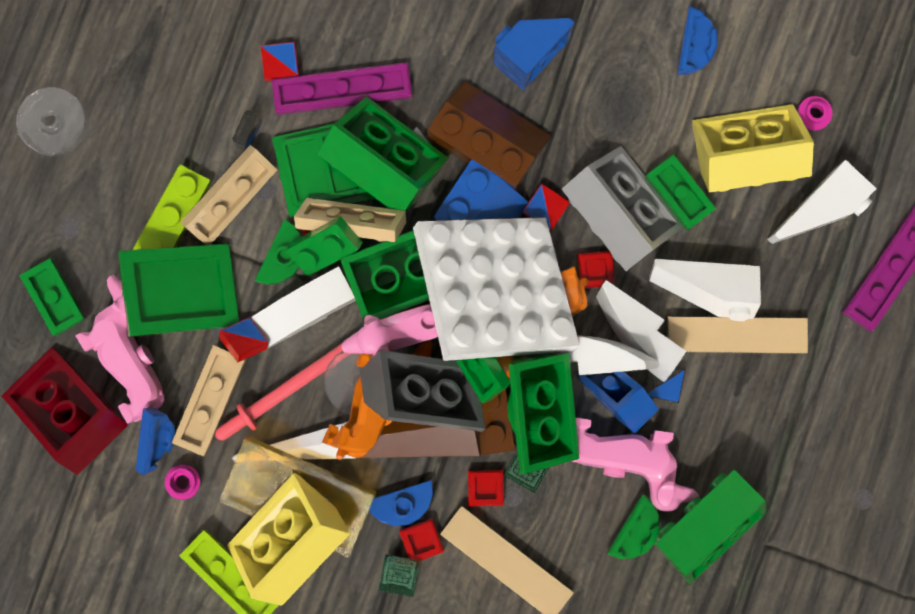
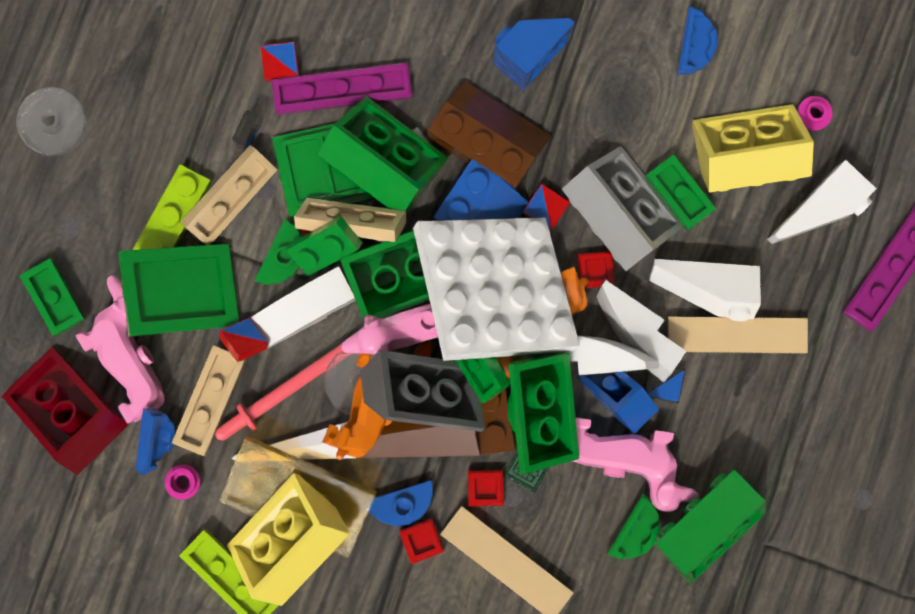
clear green tile [378,554,420,597] -> none

